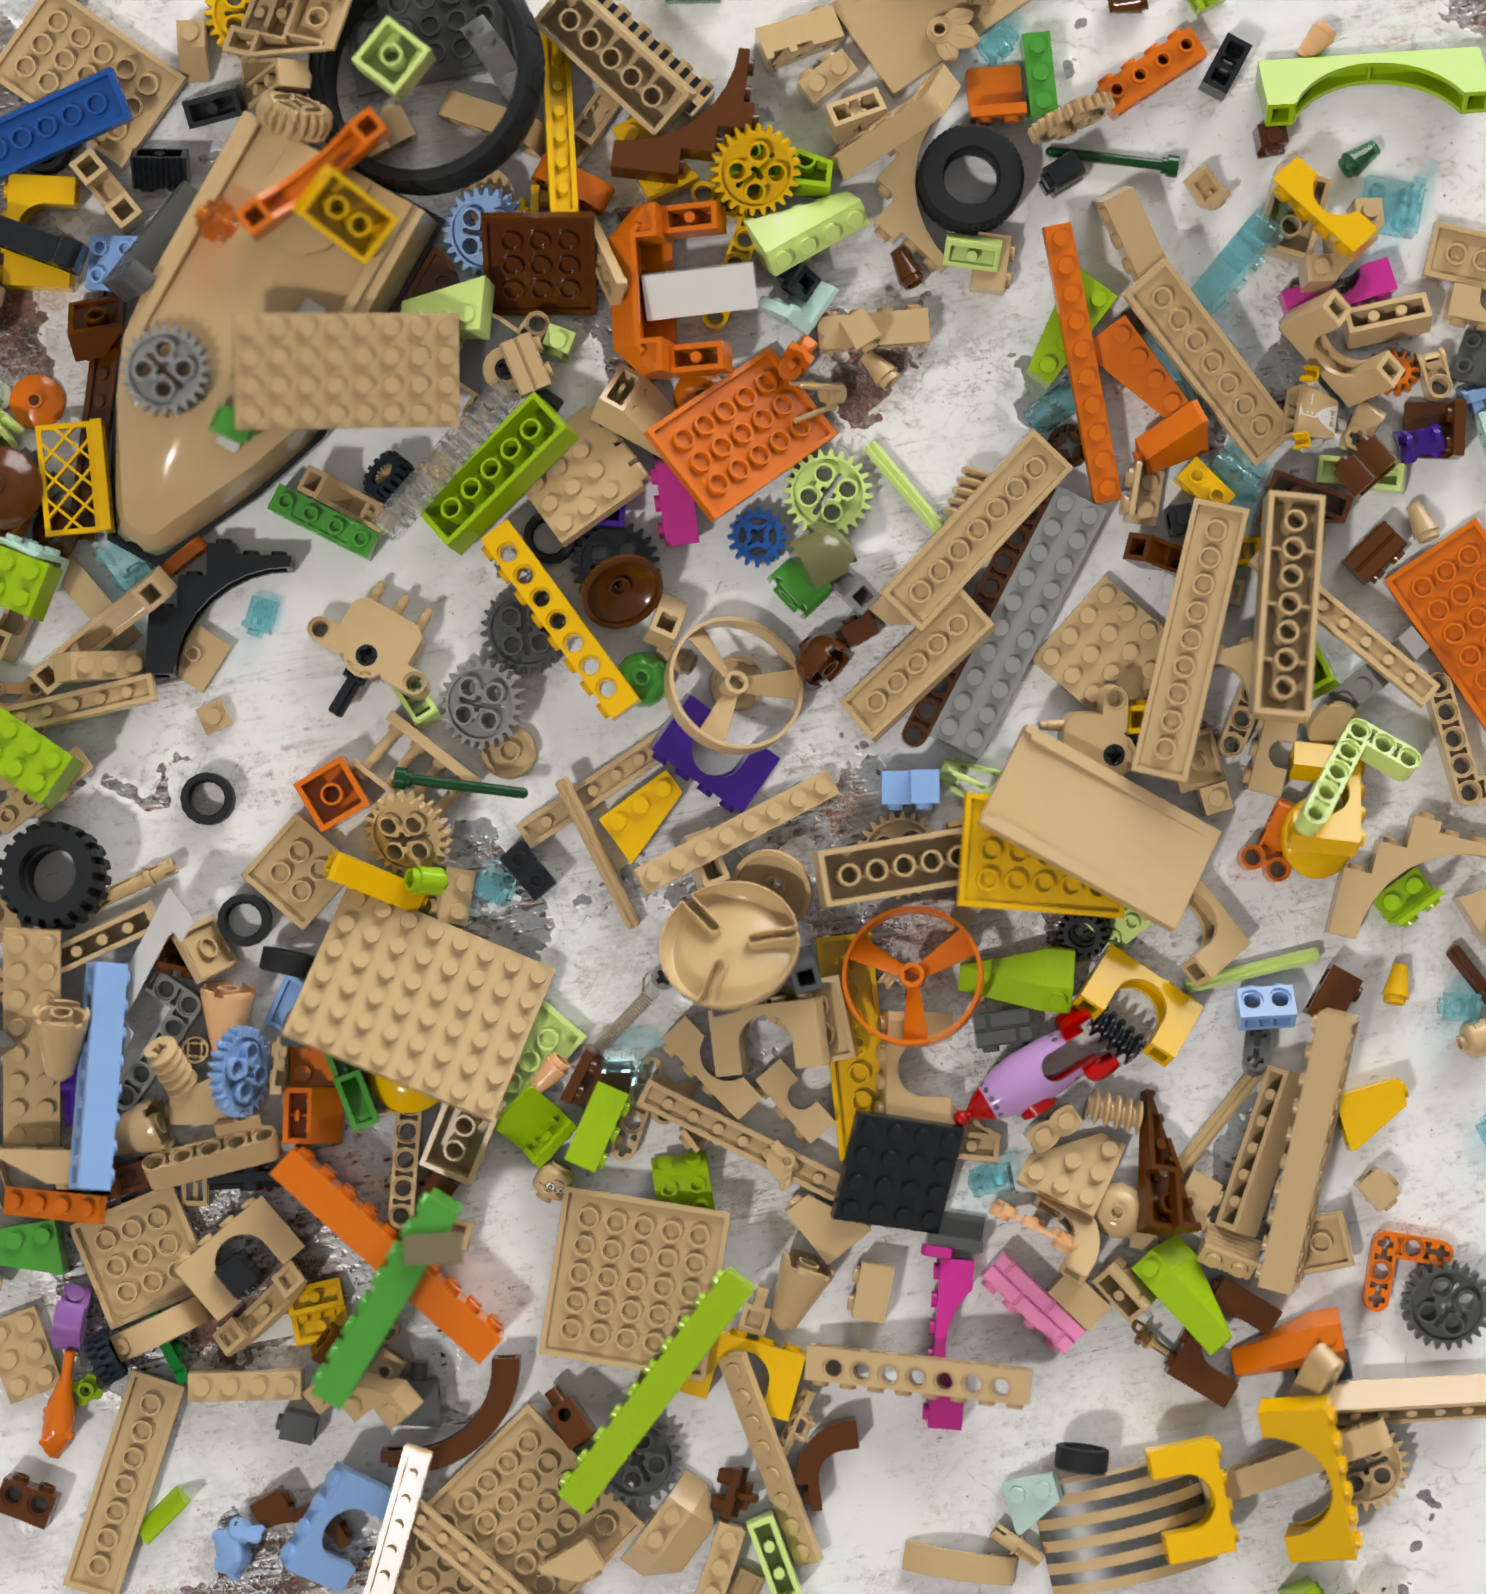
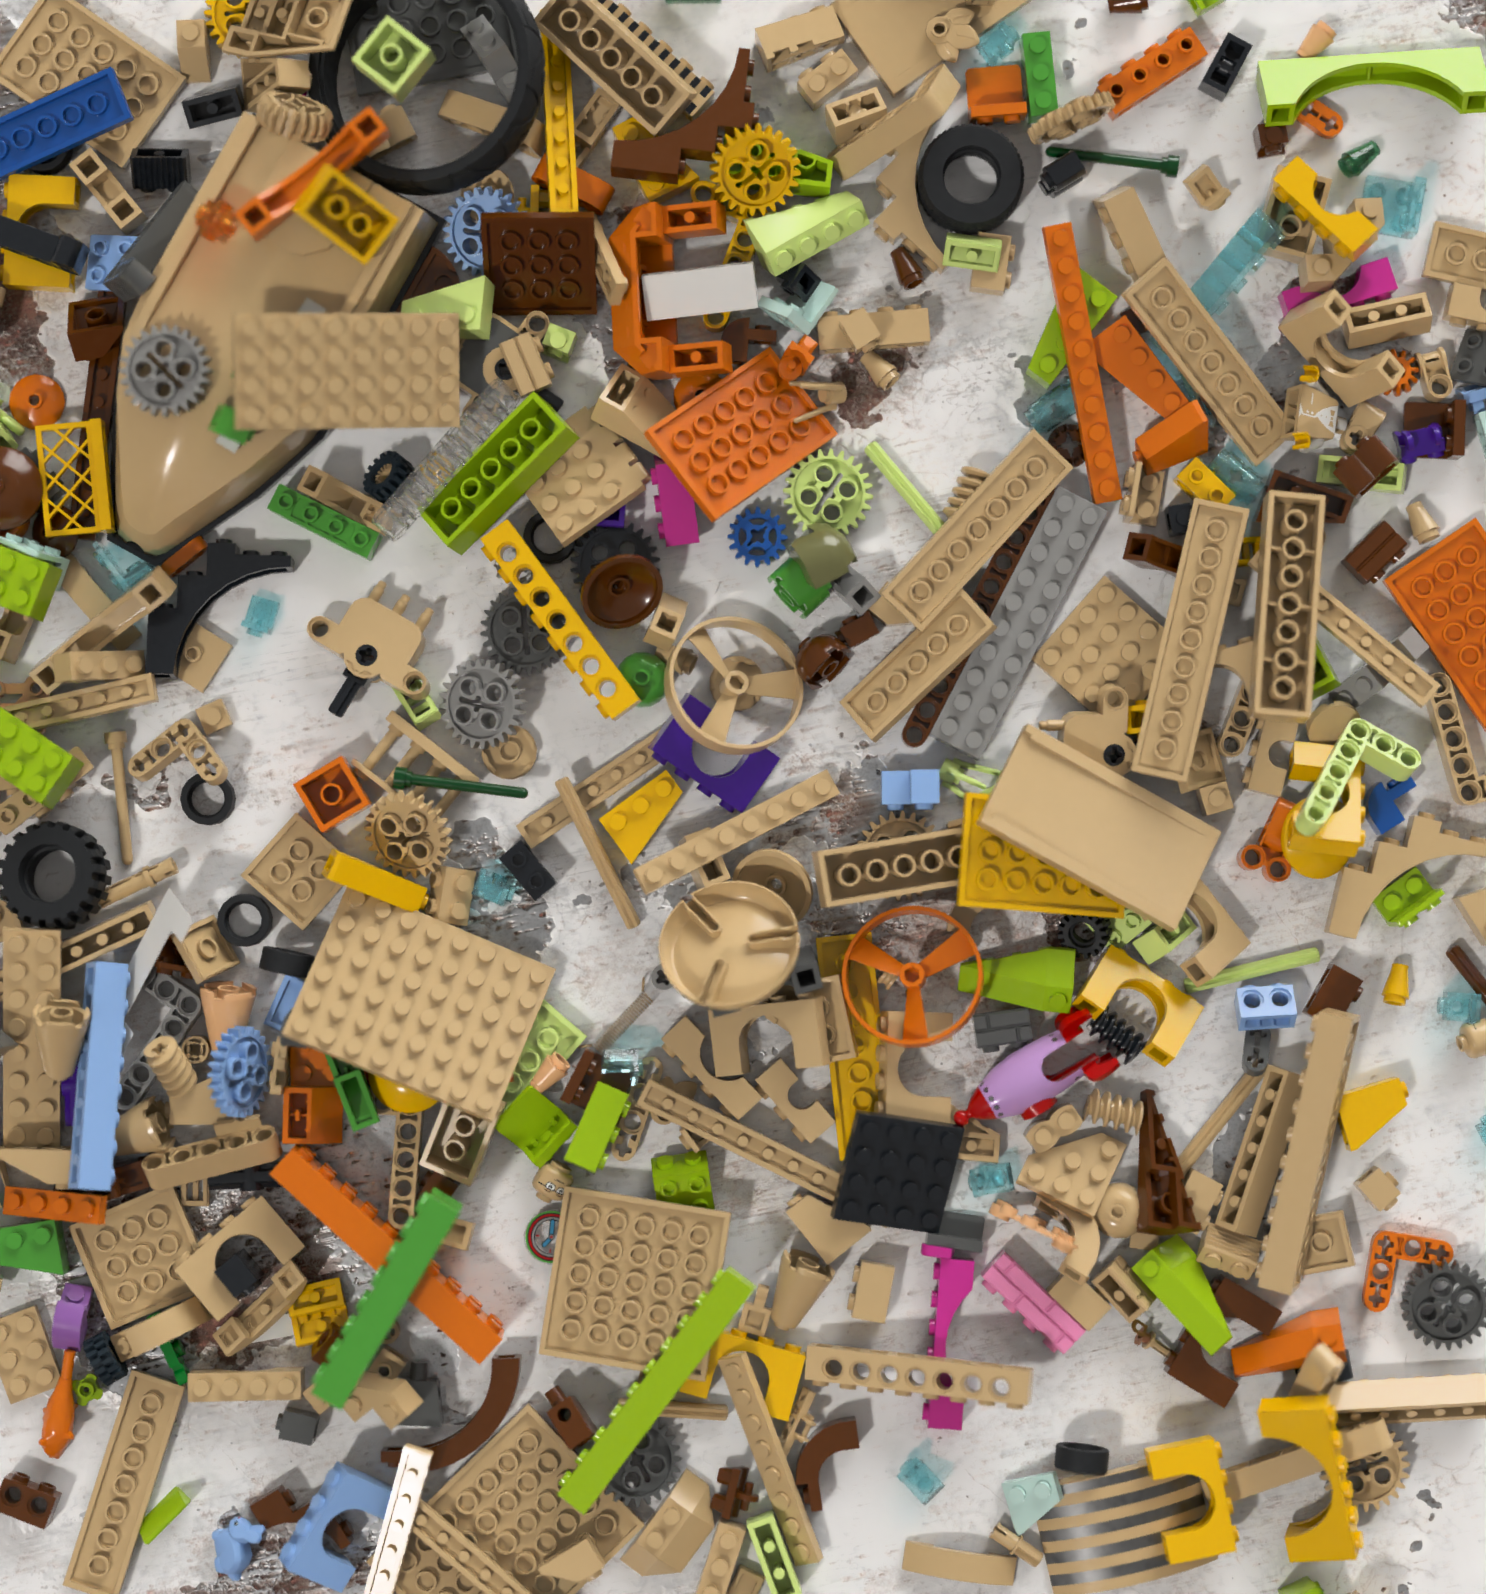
dark tan tile [403,1232,463,1265] -> none
lime brick [404,866,448,896] -> none
tan piece [766,1139,796,1191] -> none
none -> tan piece [104,731,133,865]
none -> tan beam [128,719,228,786]
none -> tile [524,1208,561,1265]
none -> tan axle [617,1398,728,1421]
none -> reddish brown brick [721,317,777,366]
none -> clear light blue bracket [897,1457,945,1505]
none -> yellowish green slope [1132,912,1197,965]
none -> orange beam [1296,99,1343,139]
none -> blue brick [1363,776,1417,835]

